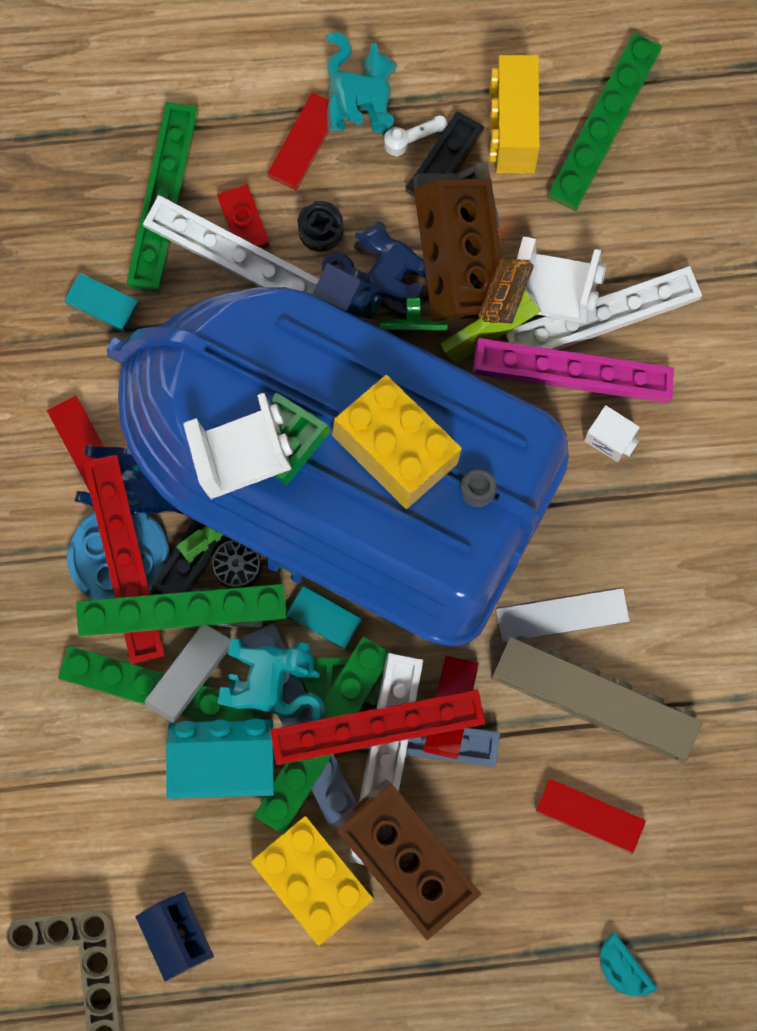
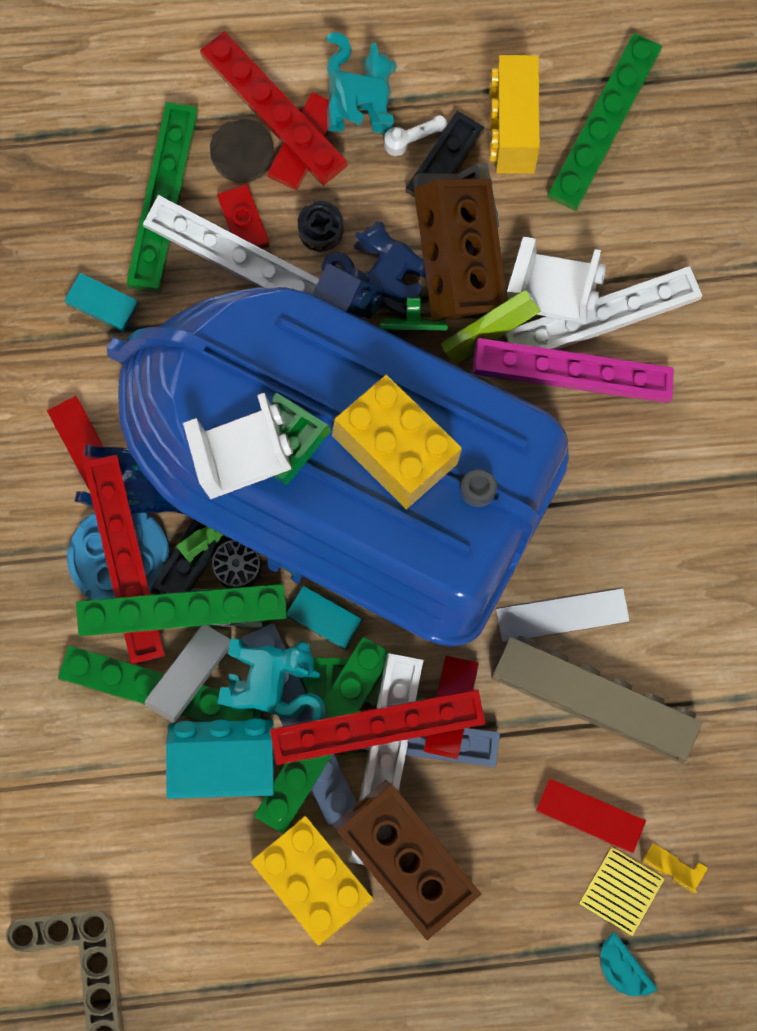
dark blue brick [135,891,214,982] -> none
clear orange tile [479,259,534,324] -> none
white brick [584,406,640,462] -> none
none -> red plate [200,31,348,186]
none -> clear smoke tile [210,118,275,183]
none -> light yellow sticker [579,847,665,936]
none -> yellow piece [642,843,708,894]

